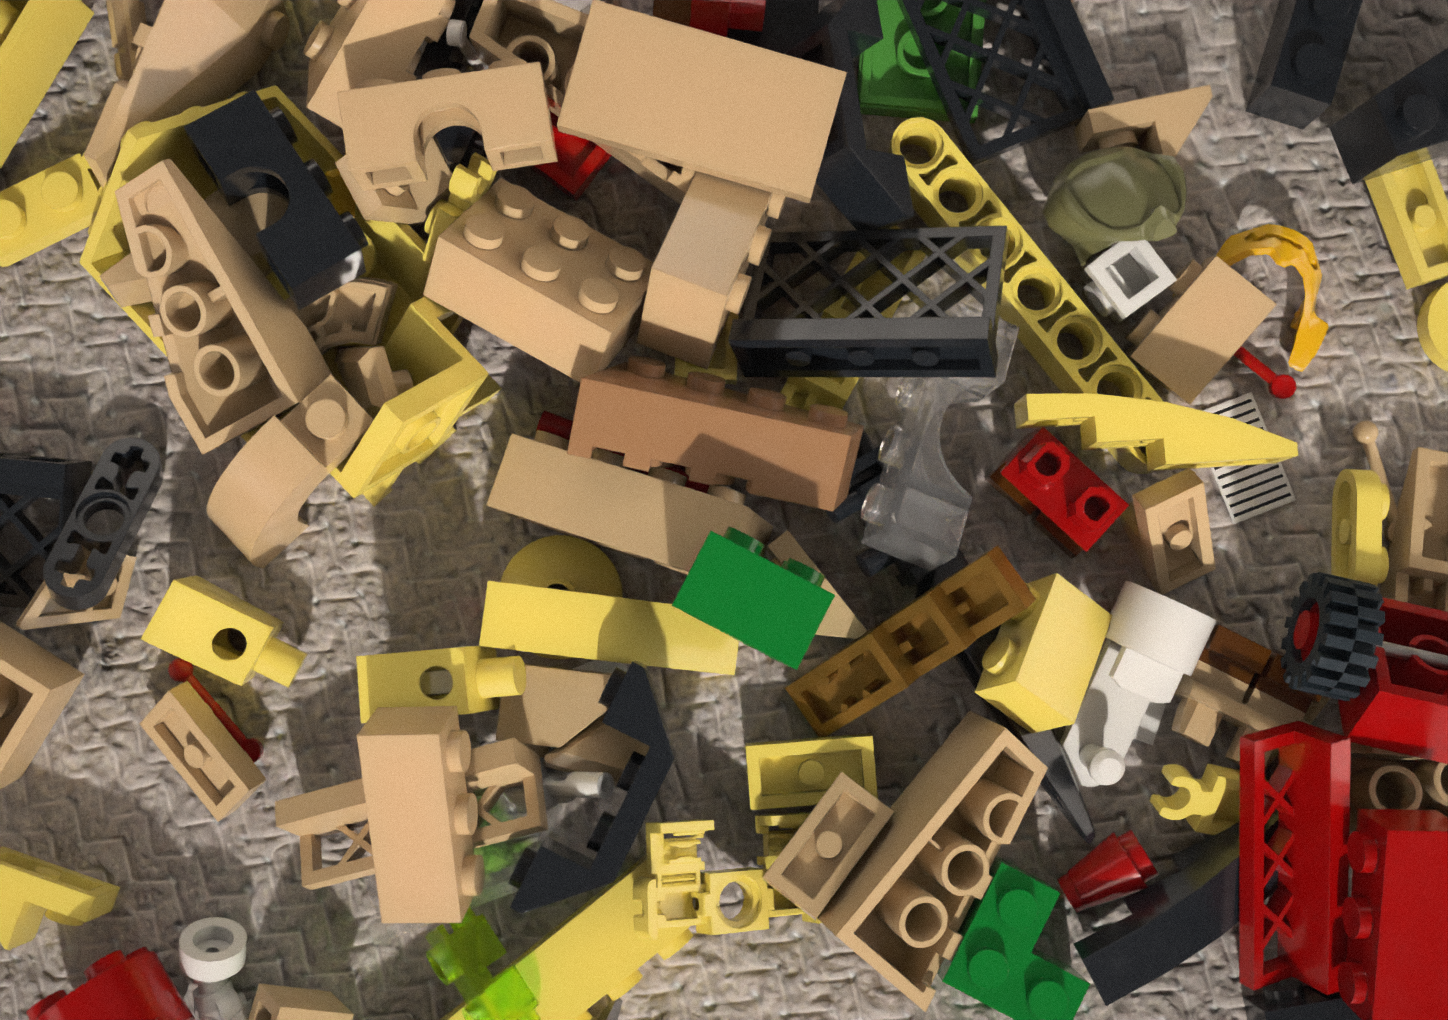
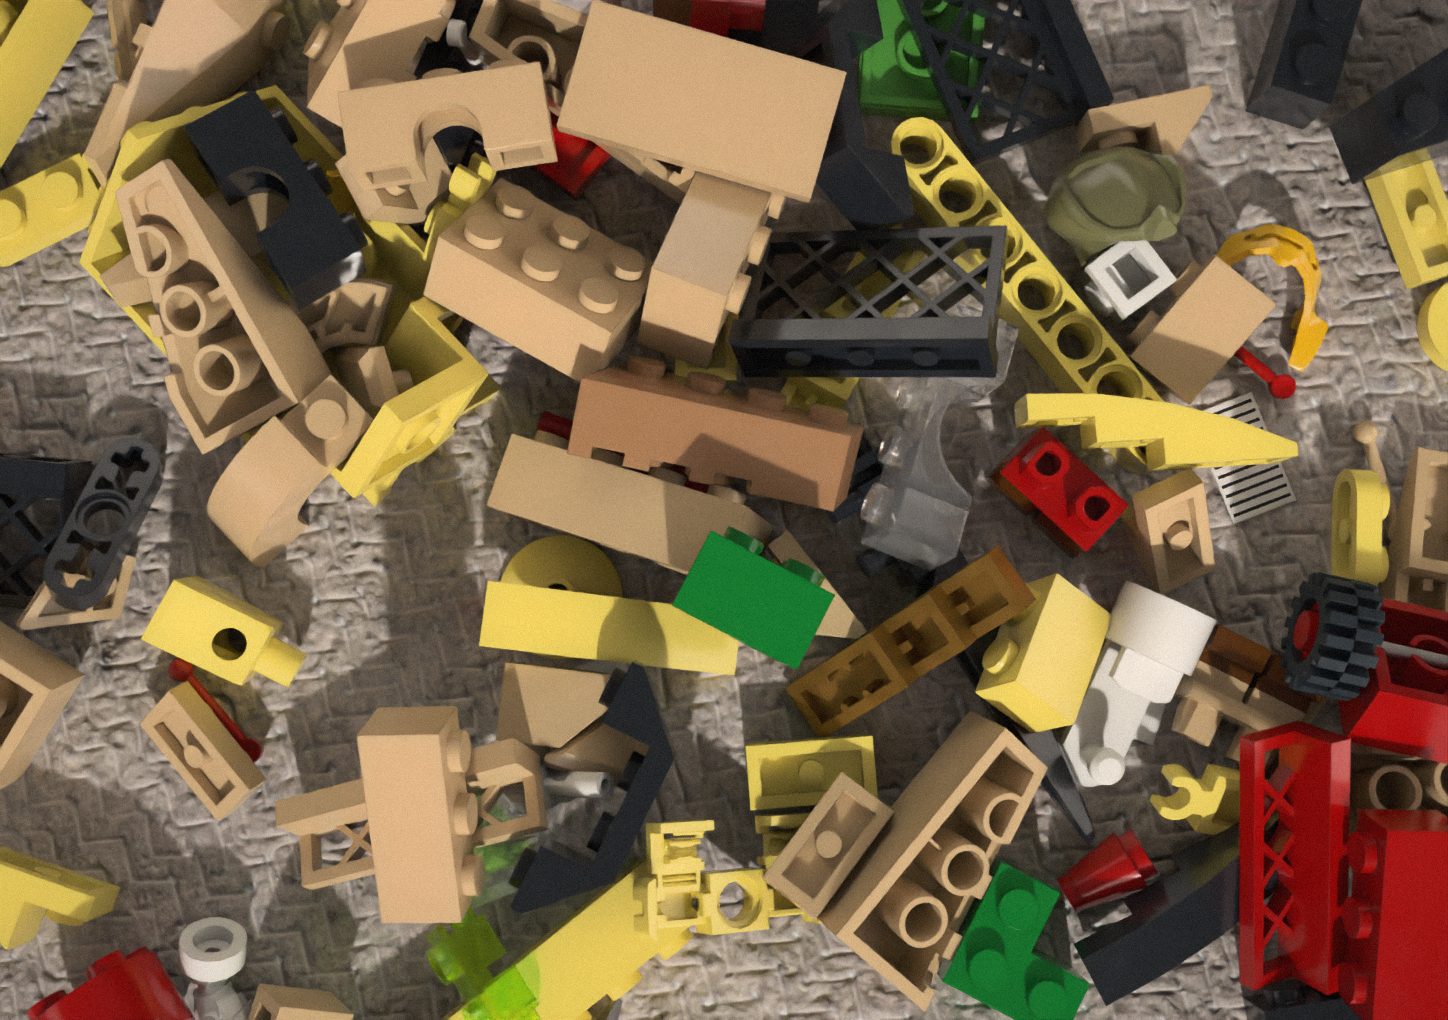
light yellow torso [356,646,526,724] -> none

